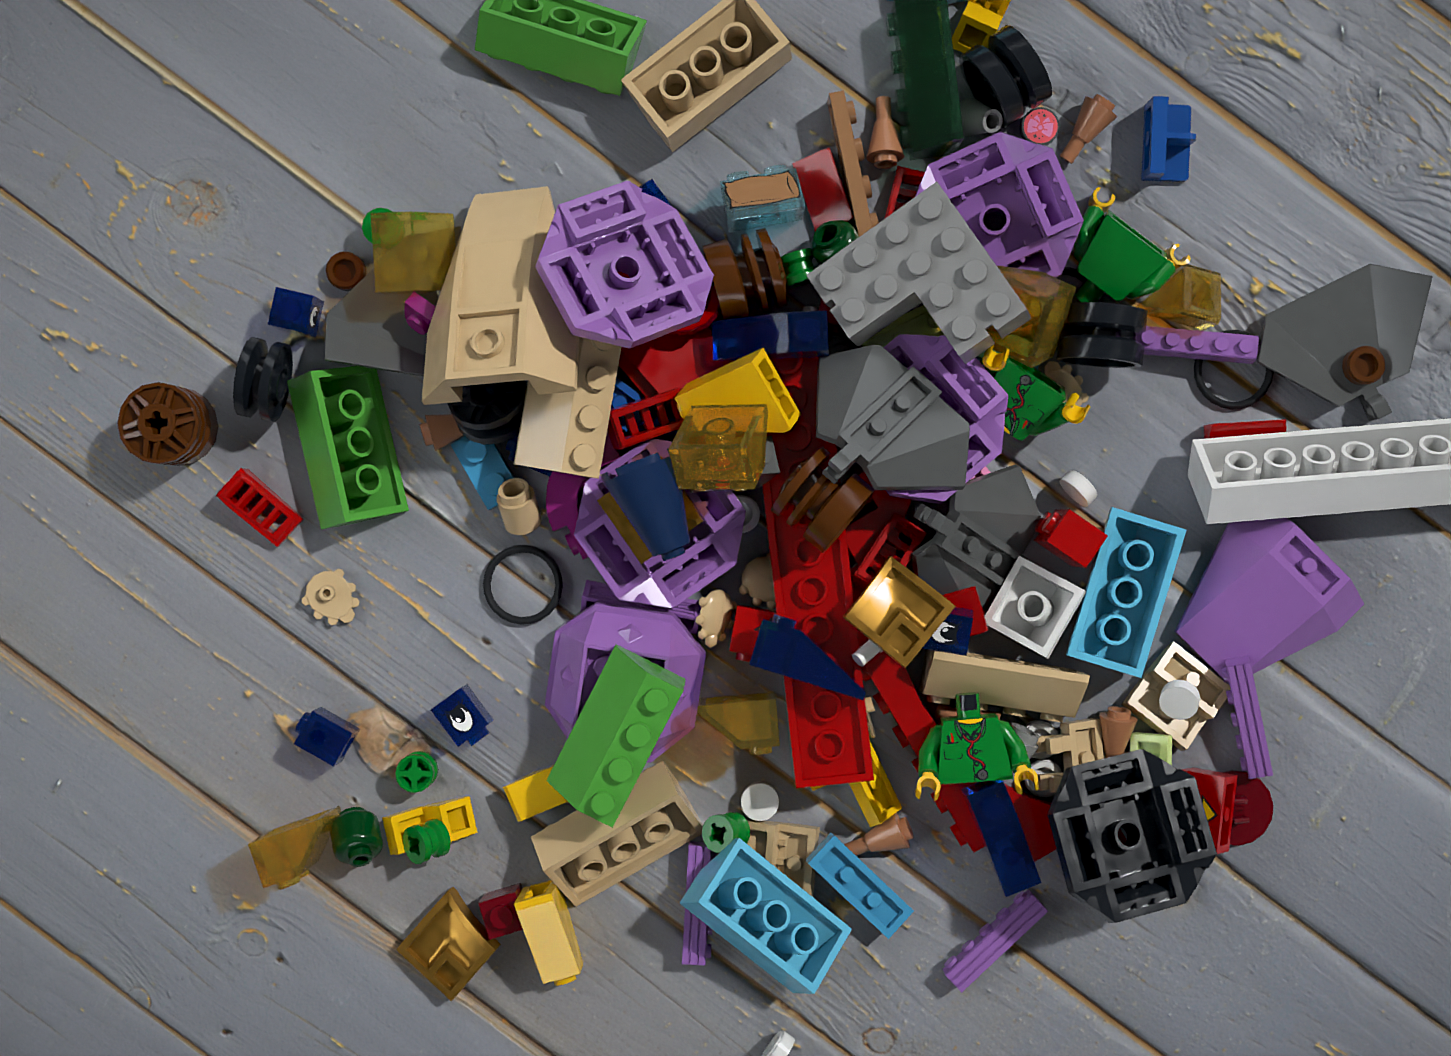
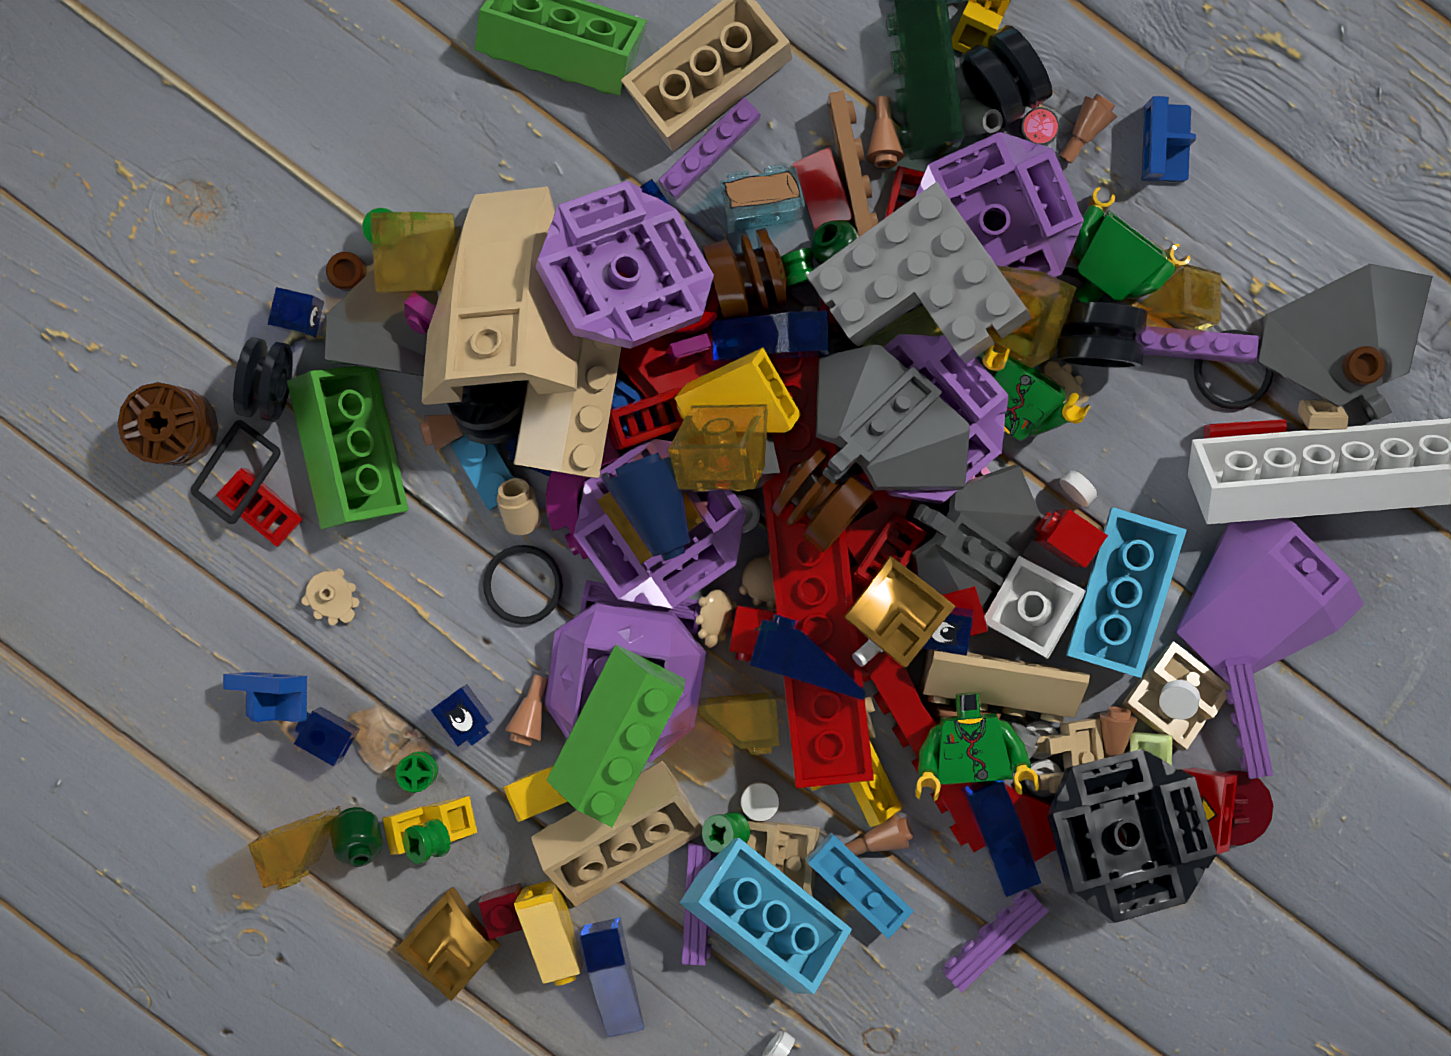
none -> black piece [191,420,281,524]
none -> blue panel [223,672,307,722]
none -> nougat cone [504,675,548,747]
none -> clear blue slope [580,917,645,1037]
none -> medium lavender piece [659,97,761,201]
none -> magenta tile [665,333,711,367]
none -> tan tile [1298,400,1349,429]

